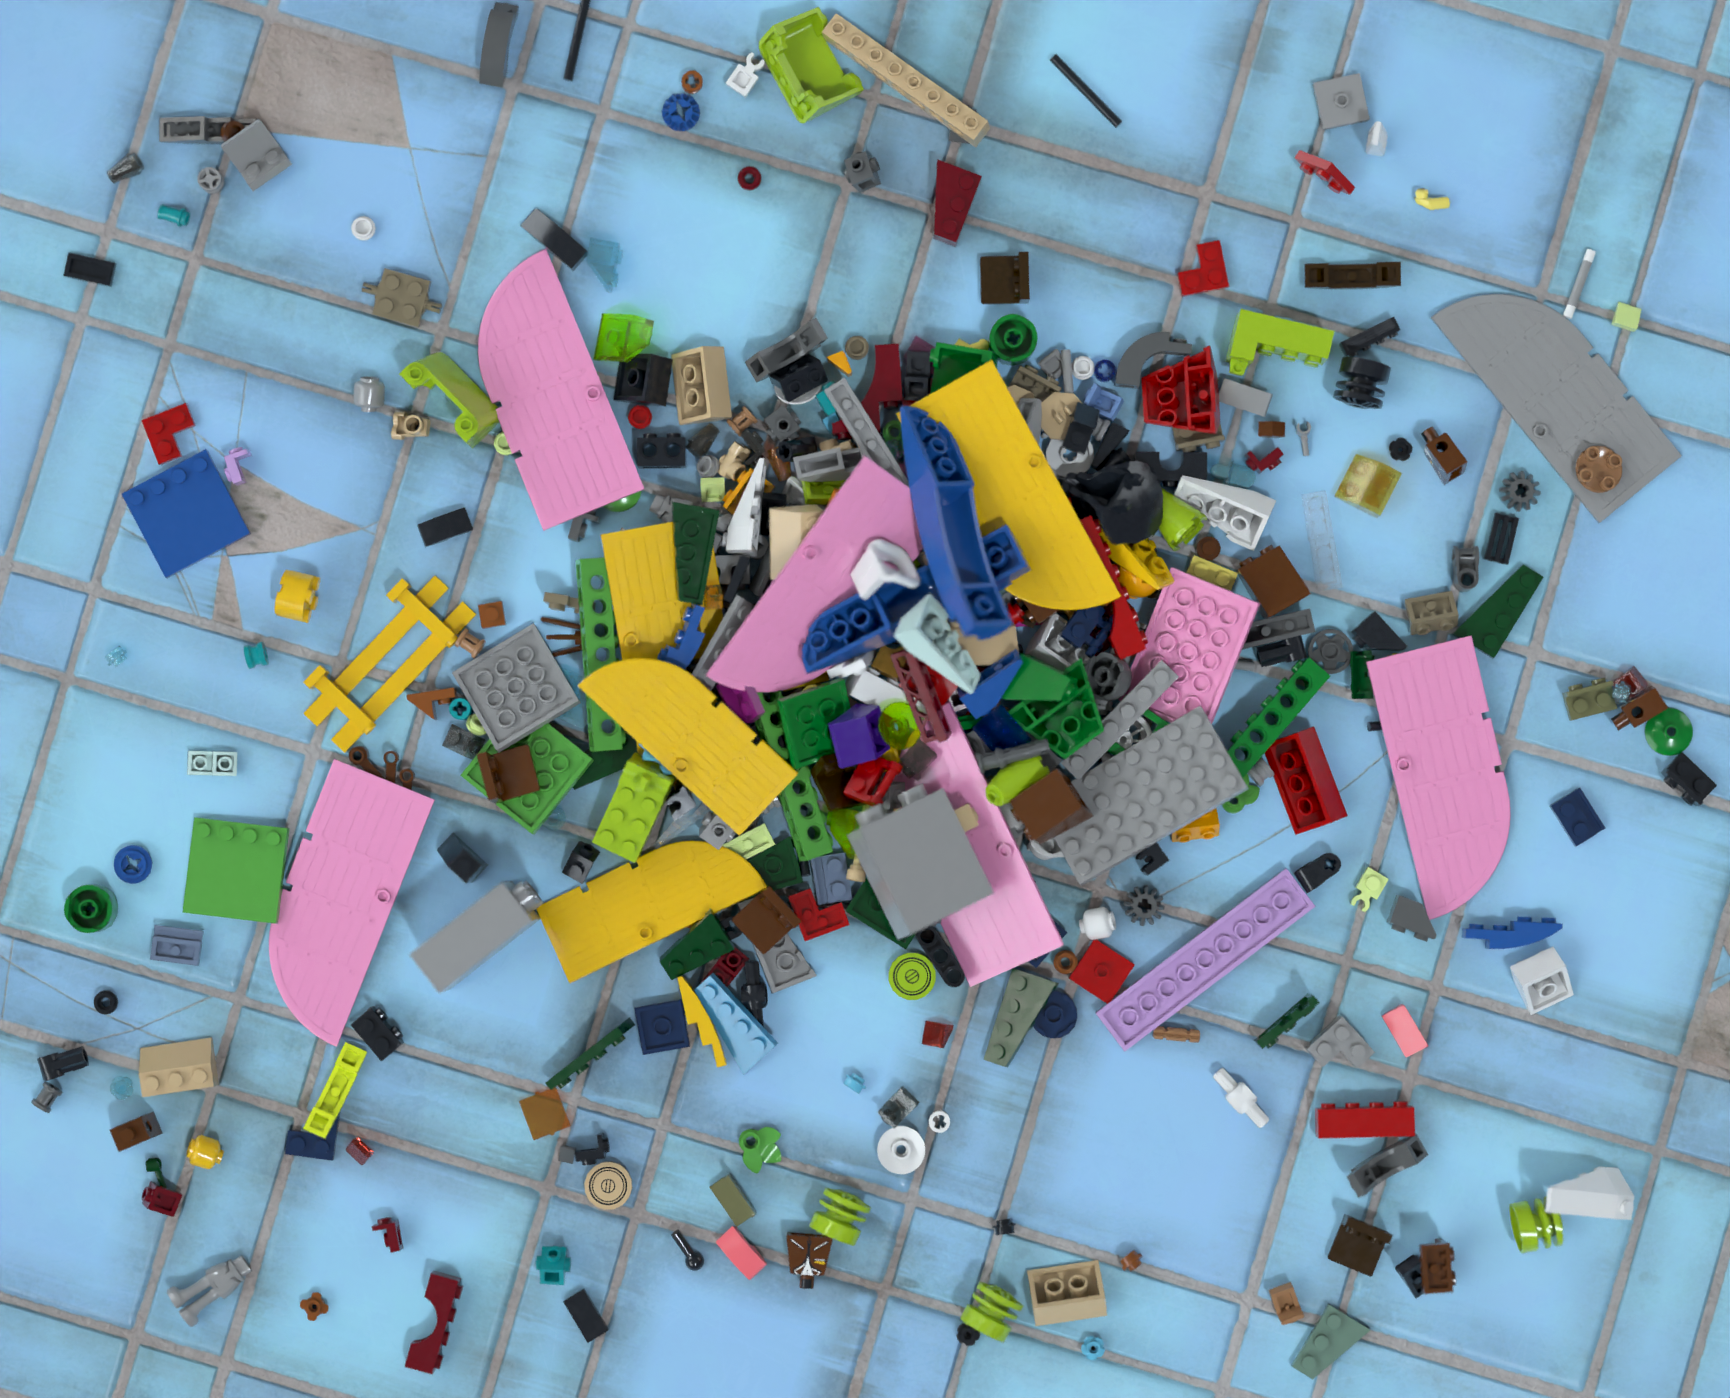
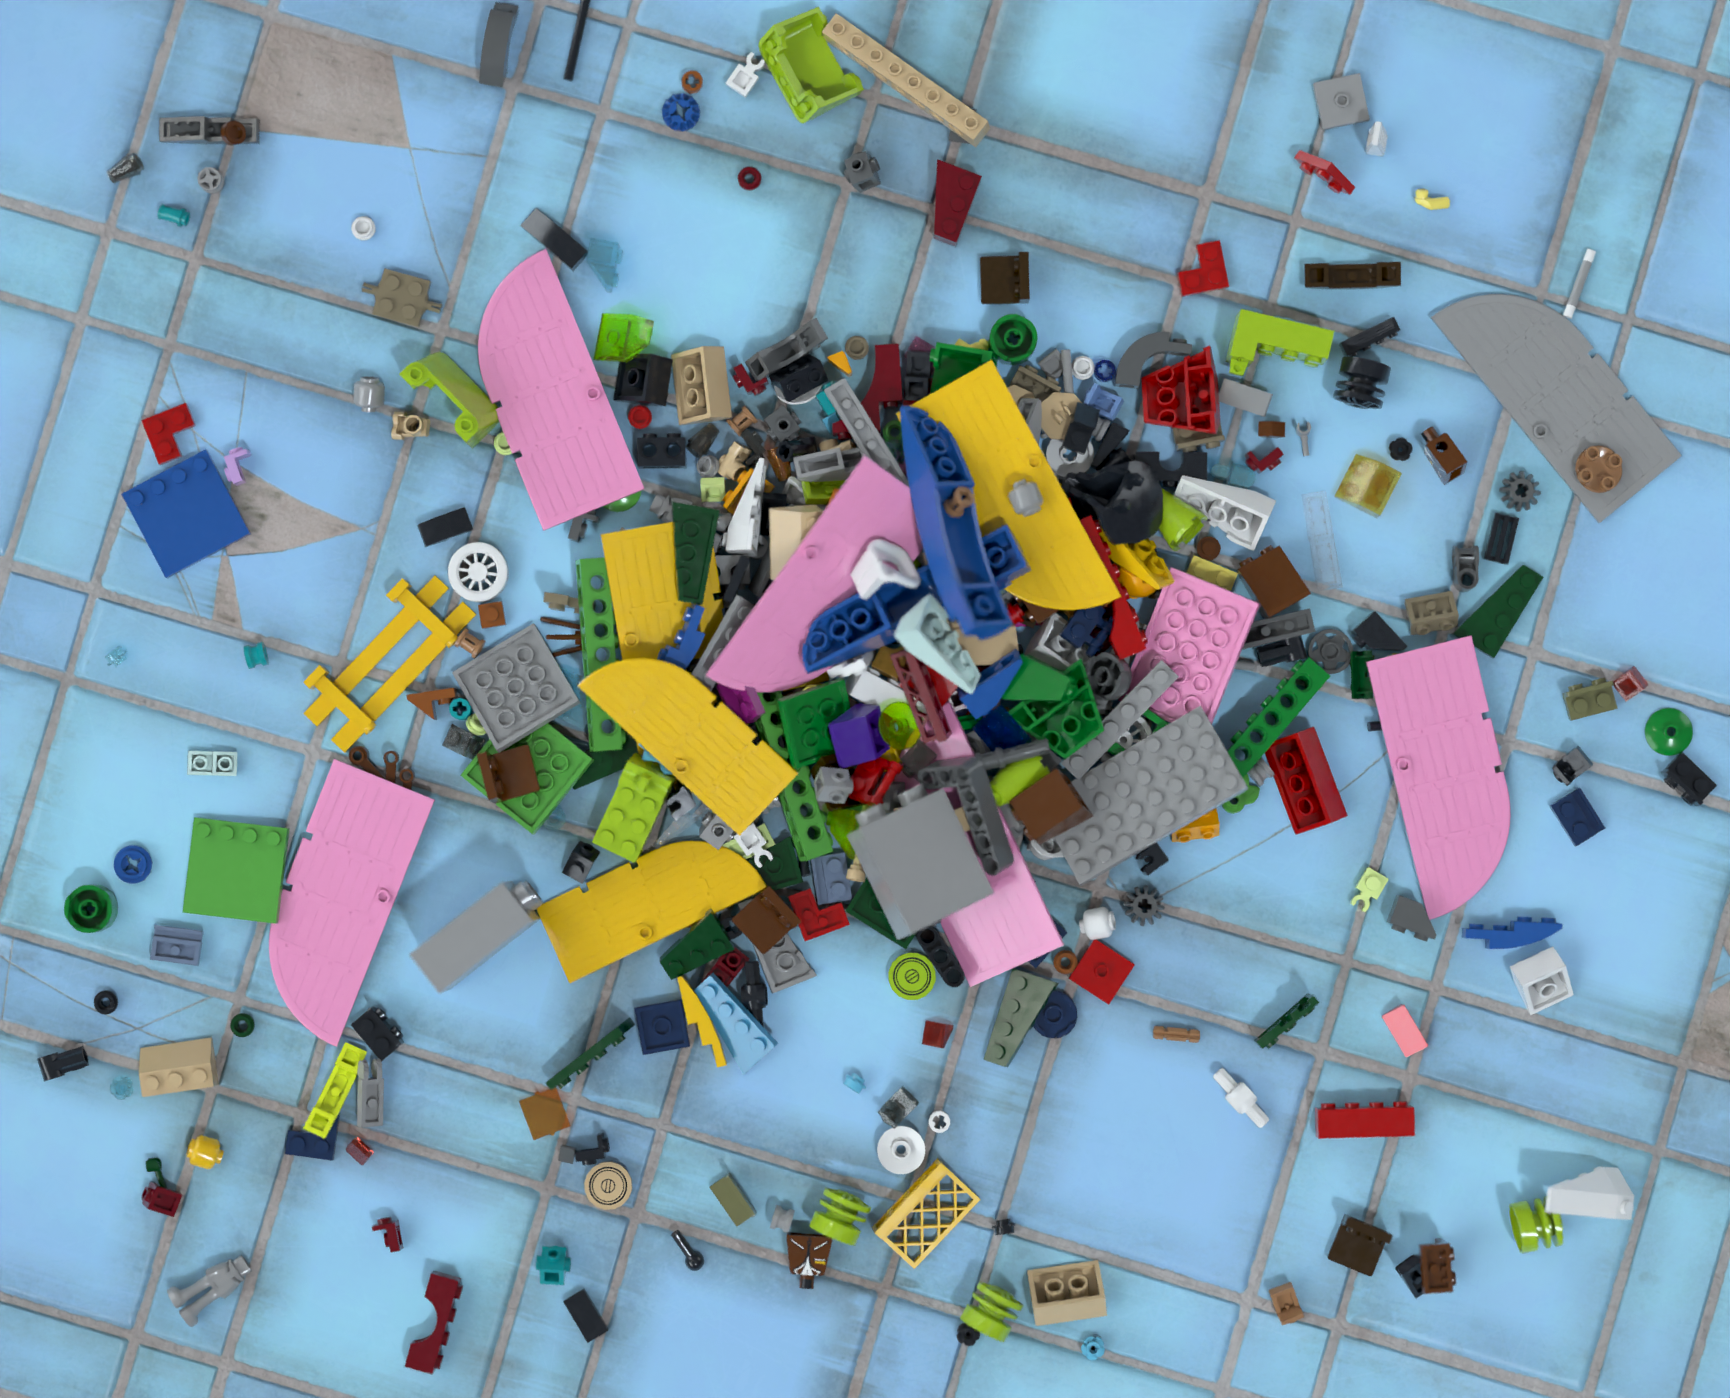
dark grey bush [31,1081,63,1113] -> none
black tile [63,253,116,287] -> none
reddish brown torso [110,1111,163,1152] -> none
light grey bracket [221,119,292,191] -> none
yellow brick [274,570,321,623] -> none
dark orange plate [300,1292,329,1321] -> none
black slope [437,833,488,883] -> none
clear yellow piece [704,584,723,610] -> none
coral slope [716,1226,767,1280] -> none
bright green plate [739,1127,782,1174] -> none
black bar [1050,54,1123,128] -> none
lavender plate [1096,868,1316,1051] -> none
dark orange plate [1120,1250,1143,1272] -> none
sand green wing [1291,1304,1370,1379] -> none
black piece [1294,853,1341,893] -> none
light grey brick [1304,1015,1375,1069] -> none
dark grey arch [1346,1134,1428,1198] -> none
yellowish green slope [1611,302,1641,332] -> none
reddish brown torso [1611,686,1668,731] -> none
clear light blue plate [1612,681,1631,705] -> none
none -> dark green plate [230,1013,255,1037]
none -> light grey hinge [357,1059,384,1128]
none -> white wheel [448,542,509,602]
none -> dark red bracket [732,363,769,396]
none -> white plate [733,823,773,868]
none -> light grey wheel [770,1205,795,1233]
none -> light grey brick [814,767,853,803]
none -> yellow fence [871,1158,981,1269]
none -> dark grey beam [918,757,1014,876]
none -> medium nougat bush [944,487,975,518]
none -> light grey head [1008,479,1044,517]
none -> bracket [1552,746,1593,786]

